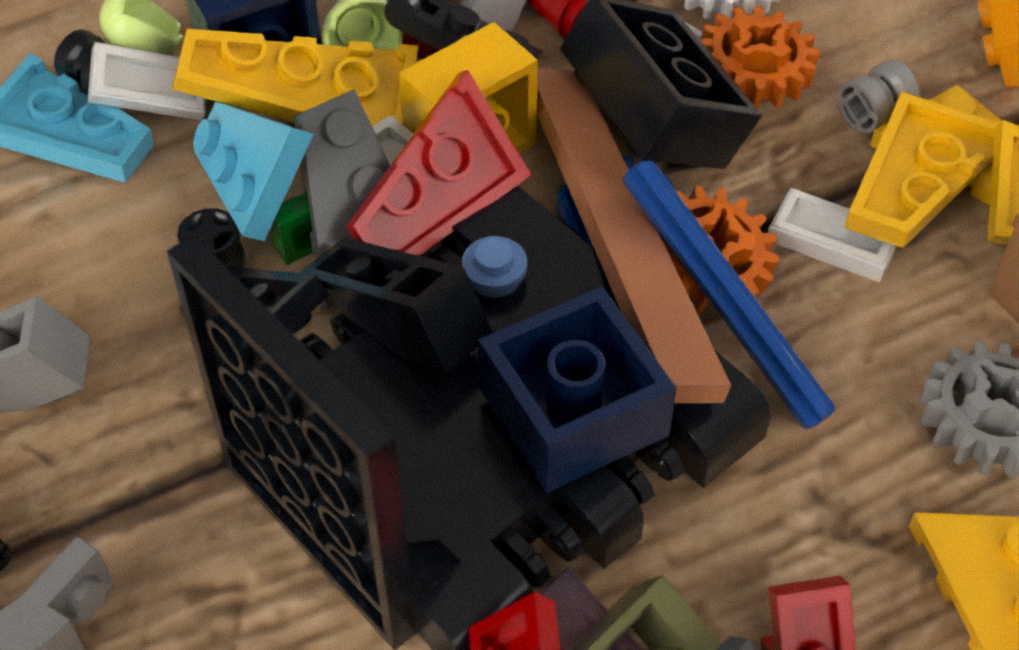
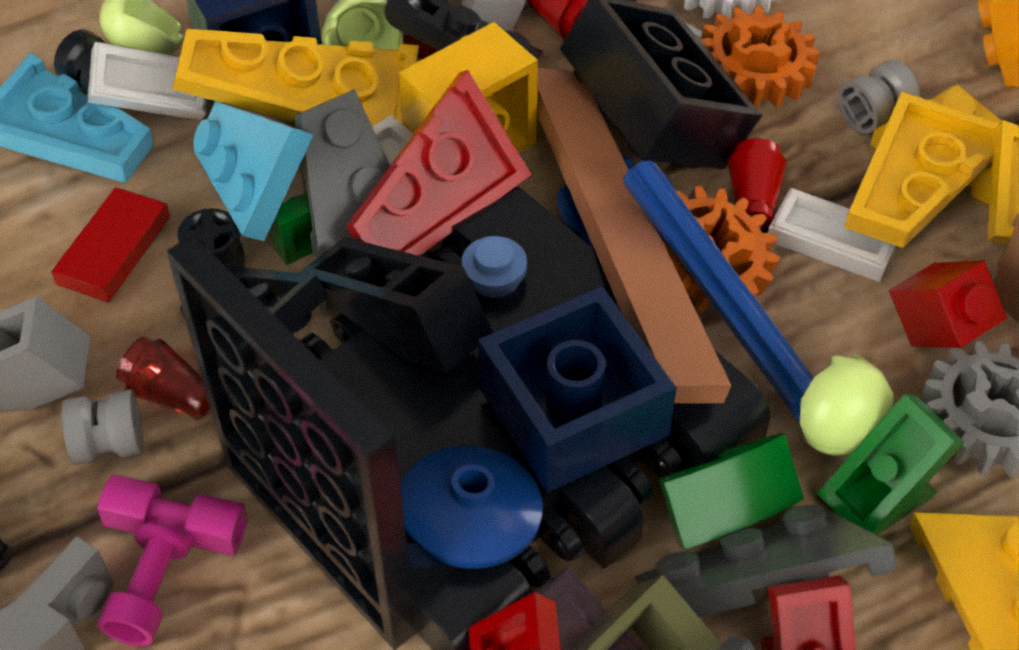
none -> red tile [51,187,170,303]
none -> light grey wheel [62,389,143,465]
none -> dark pink bar [97,474,248,647]
none -> clear red cone [116,336,210,421]
none -> blue dish [400,445,543,569]
none -> dark grey wing [635,505,898,617]
none -> green slope [659,432,804,550]
none -> red cone [728,138,787,230]
none -> yellowish green hair [800,354,894,456]
none -> green slope [817,393,965,536]
none -> red brick [888,260,1007,348]

